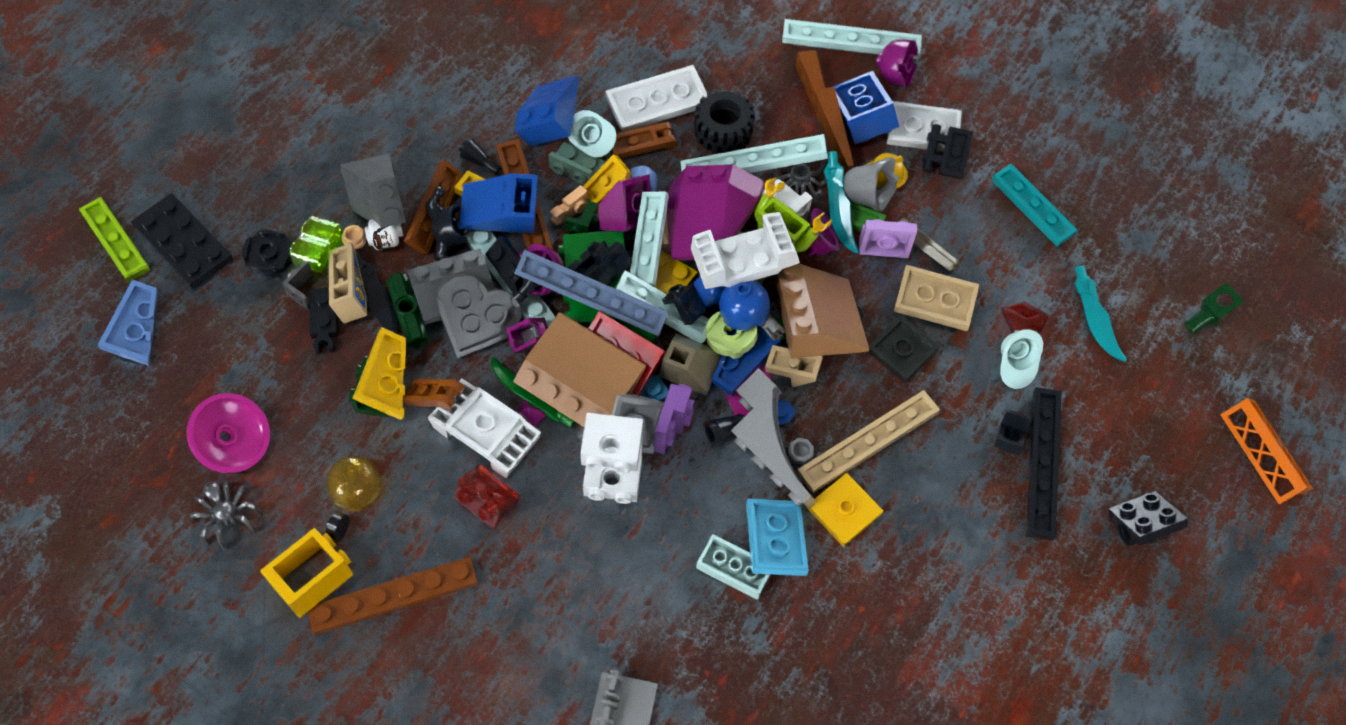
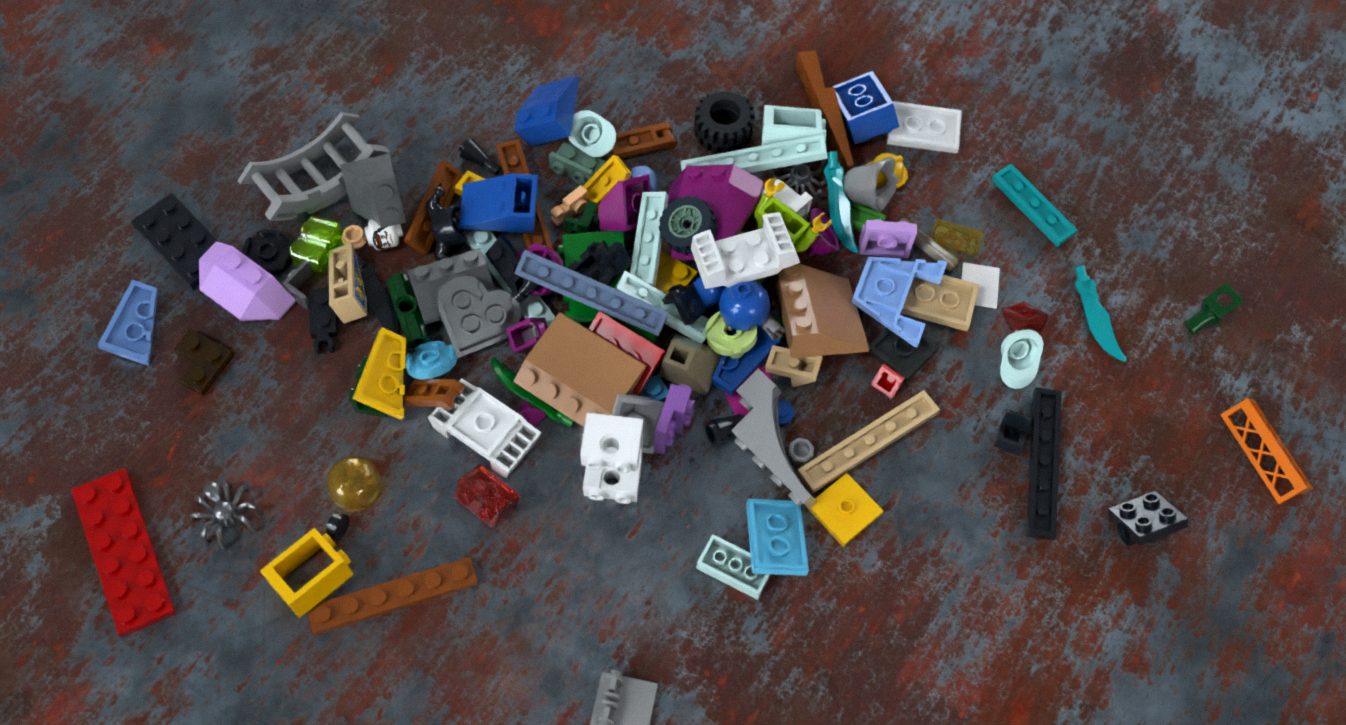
lime tile [79,197,150,283] -> none
dark pink dish [187,393,270,474] -> none
white plate [606,65,707,132] -> none
light aqua plate [782,19,922,59] -> none
magenta cylinder [877,39,918,87] -> none
black plate [922,124,973,180] -> none
none -> red plate [71,468,177,637]
none -> dark brown plate [174,329,235,397]
none -> lavender wedge [199,241,296,321]
none -> light grey fence [238,112,390,221]
none -> medium azure tile [405,341,457,380]
none -> black wheel [659,196,718,255]
none -> light aqua window [762,105,826,146]
none -> light blue wing [851,257,947,347]
none -> slope [870,363,905,399]
none -> clear yellow tile [930,219,984,256]
none -> white sticker [961,262,1000,309]

